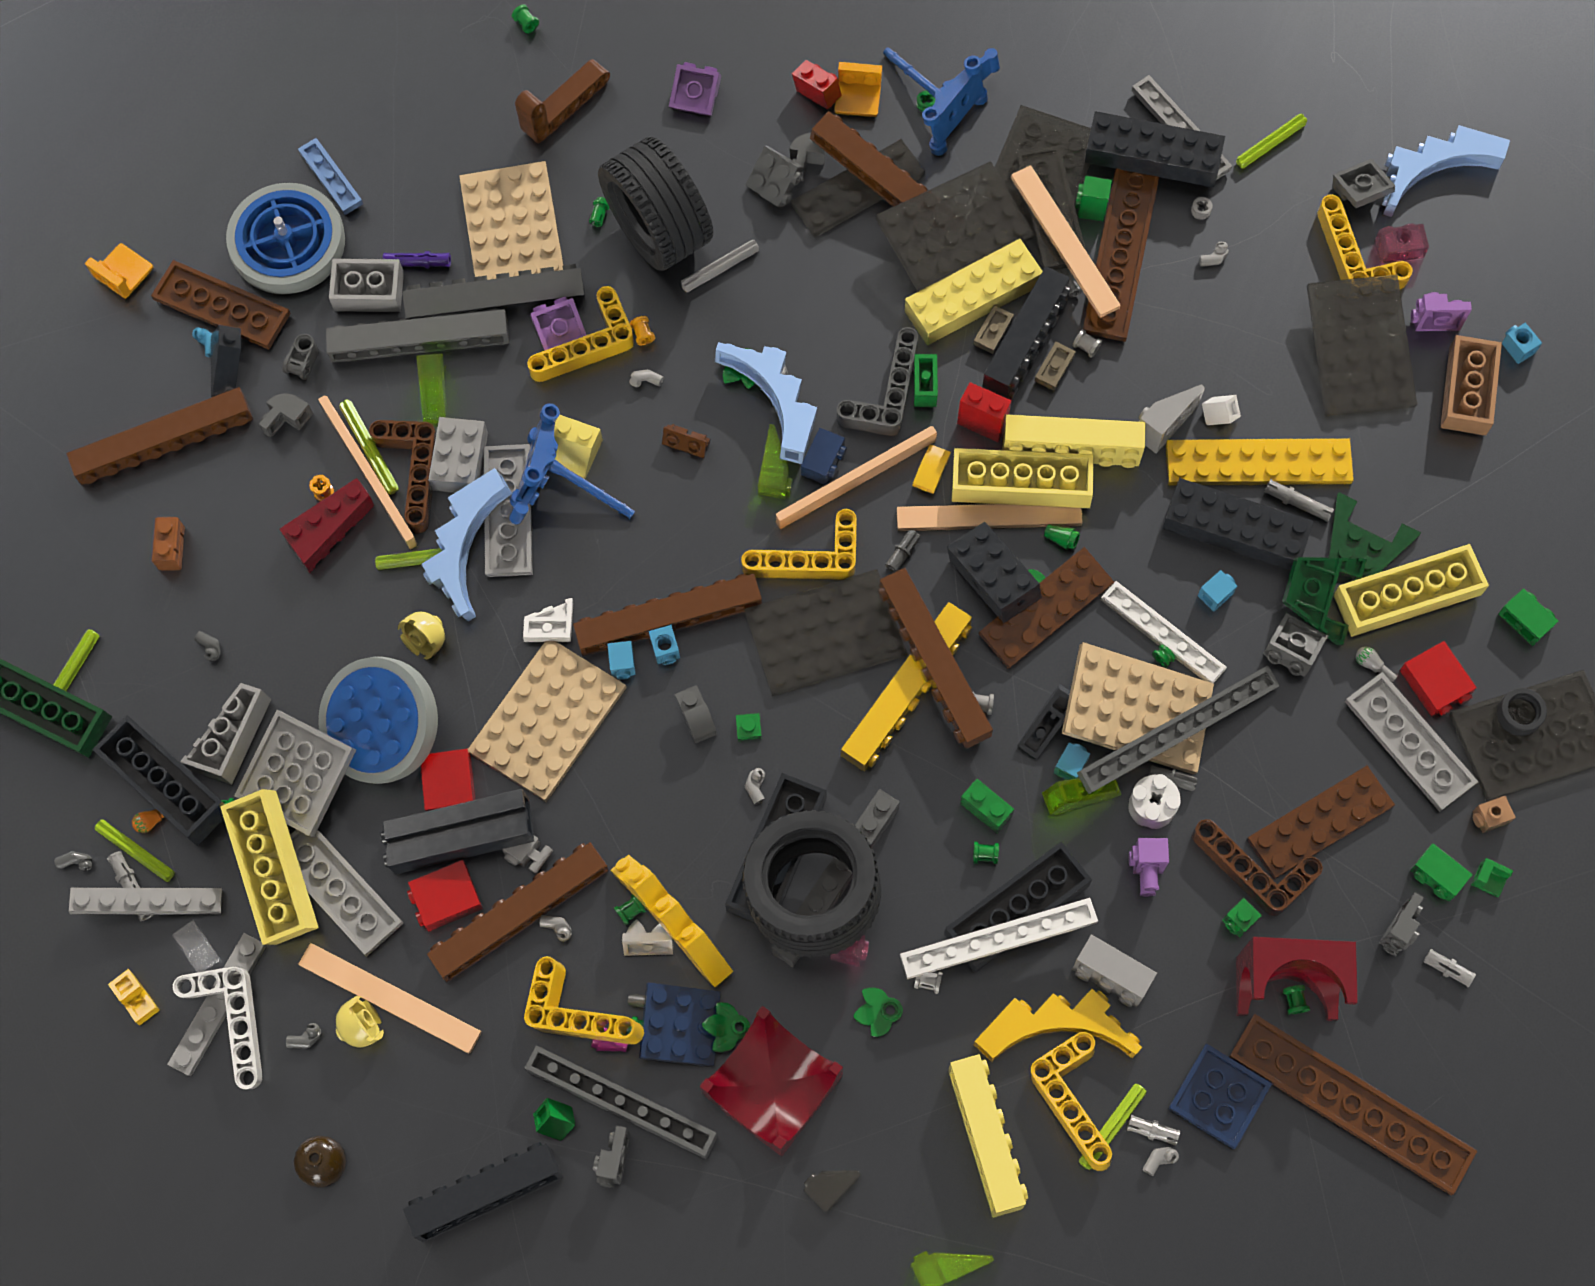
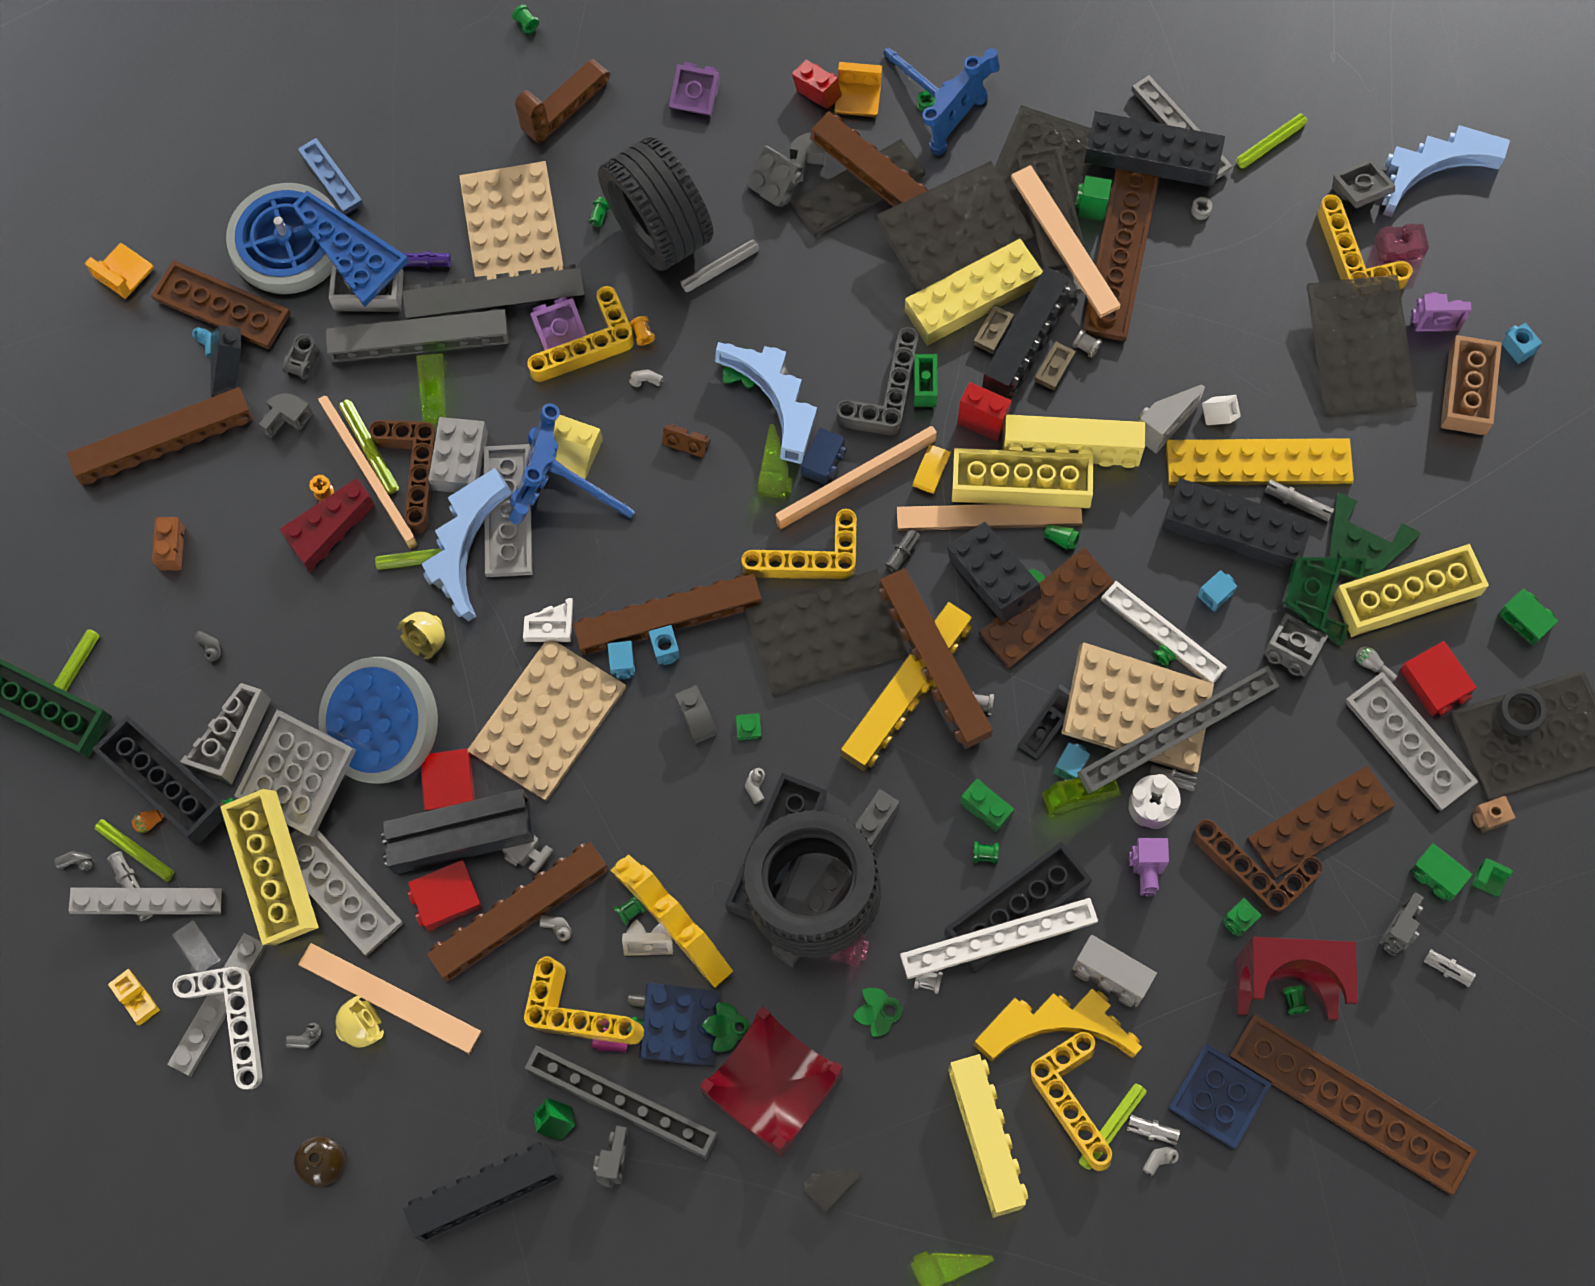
light grey arm [1199,242,1229,267] -> none
none -> blue wing [292,191,409,307]

